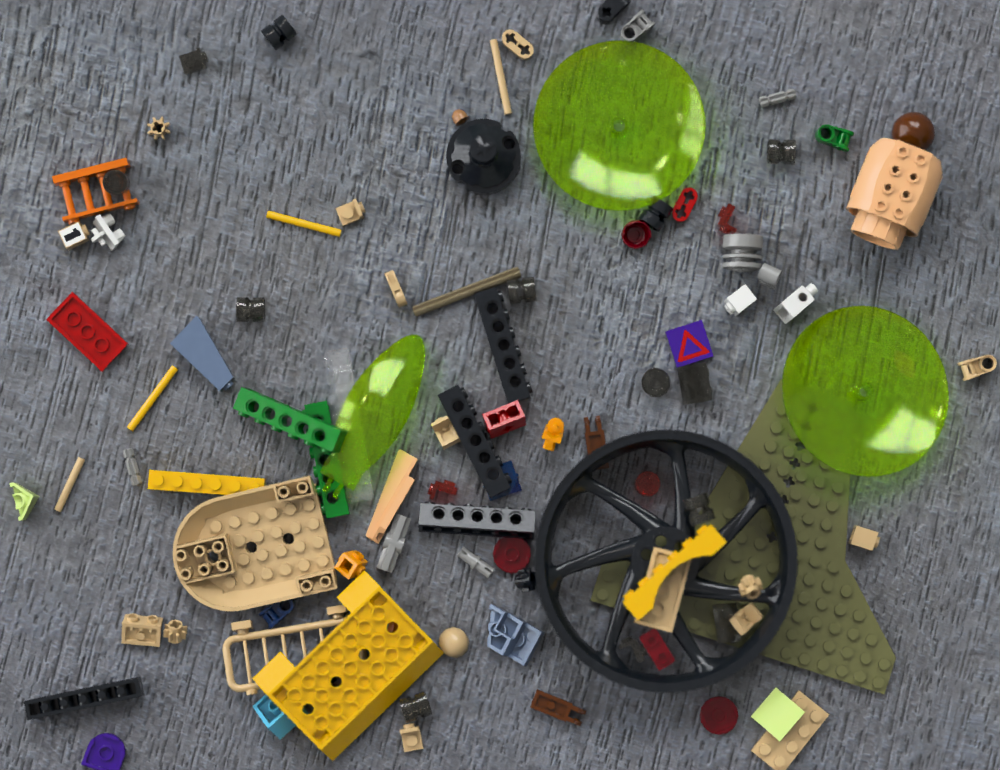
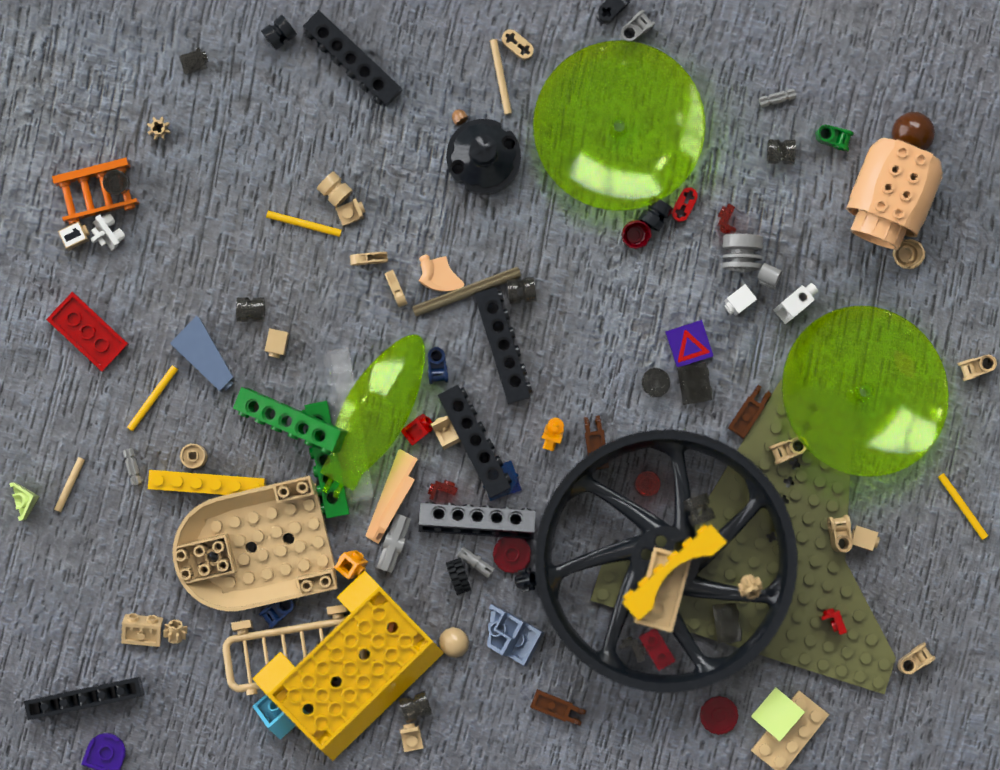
red brick [482,400,526,439] -> none
tan bracket [729,602,763,636] -> none
none -> tan wheel [180,443,208,469]
none -> tan brick [265,328,290,358]
none -> black brick [303,10,402,107]
none -> tan wheel [317,171,353,208]
none -> tan piece [350,252,388,265]
none -> red bracket [401,414,433,446]
none -> light nougat arm [418,254,464,292]
none -> dark blue piece [428,347,449,384]
none -> black tyre [446,558,471,595]
none -> reddish brown hinge [727,385,772,439]
none -> tan piece [768,437,807,465]
none -> red bracket [819,608,847,635]
none -> tan piece [827,515,853,552]
none -> tan hair [893,239,925,269]
none -> tan piece [897,642,936,674]
none -> yellow bar [938,473,988,540]

